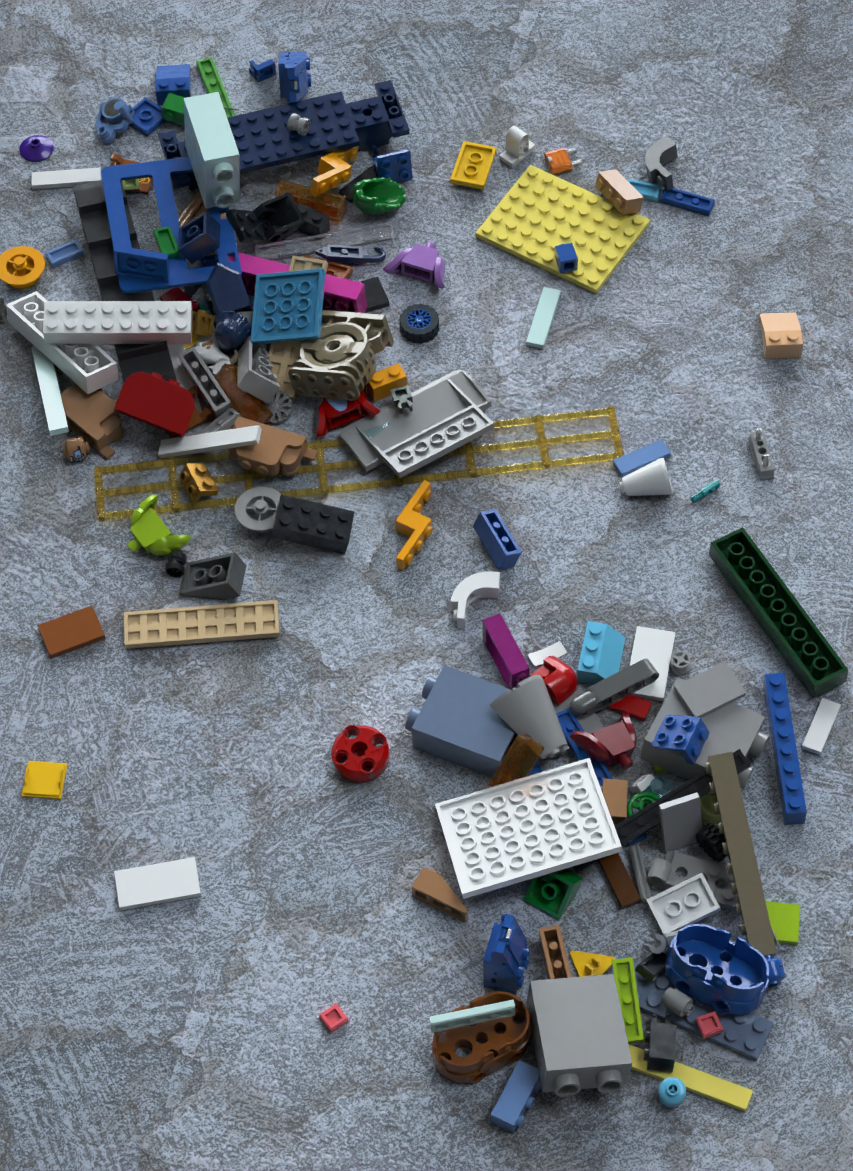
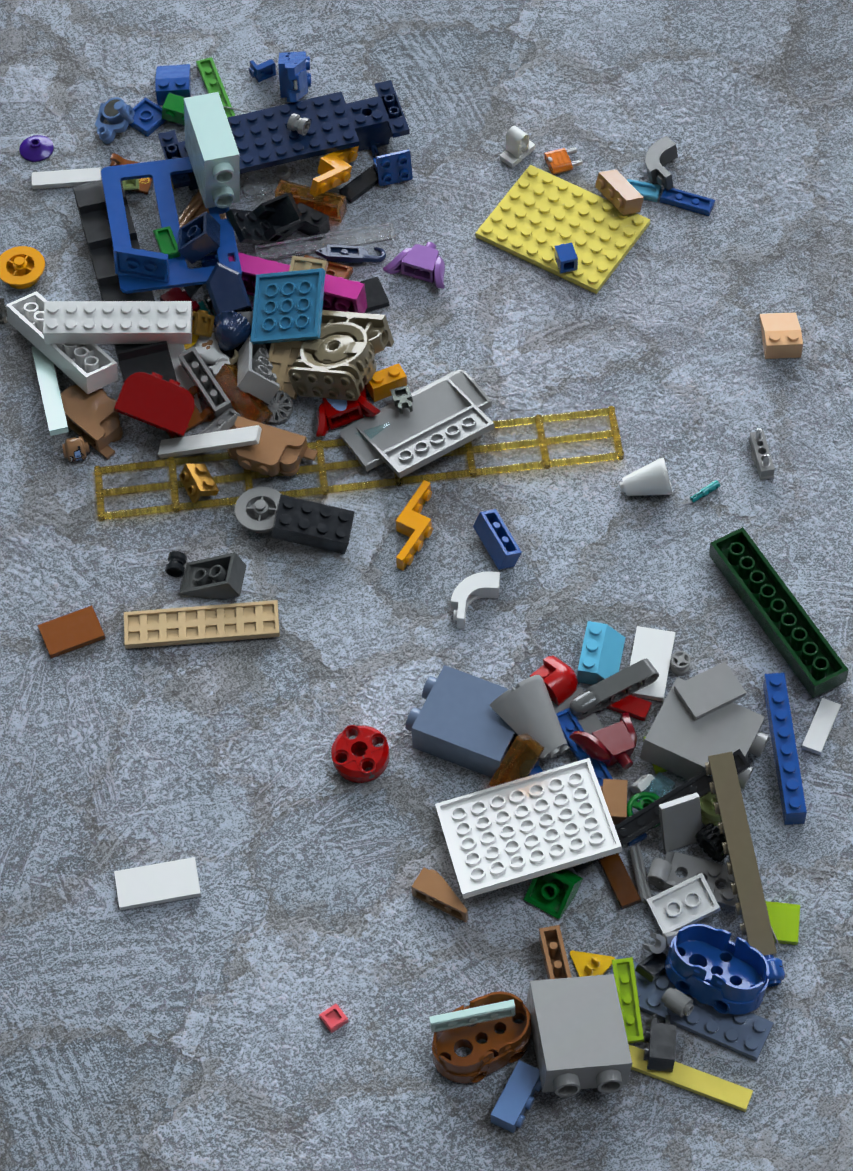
yellow piece [21,761,68,799] -> none
medium blue tile [45,239,85,268] -> none
lime torso [127,494,190,556] -> none
green hair [352,177,406,214] -> none
black wheel [399,304,439,344] -> none
yellow plate [450,141,497,190] -> none
magenta piece [482,613,530,690] -> none
blue piece [483,914,530,995] -> none
light aqua tile [526,287,561,349] -> none
white sticker [528,641,567,666] -> none
medium blue tile [613,439,671,477] -> none
blue bracket [652,714,710,764] -> none
medium azure head [658,1077,686,1108] -> none
coral tile [695,1011,723,1039] -> none

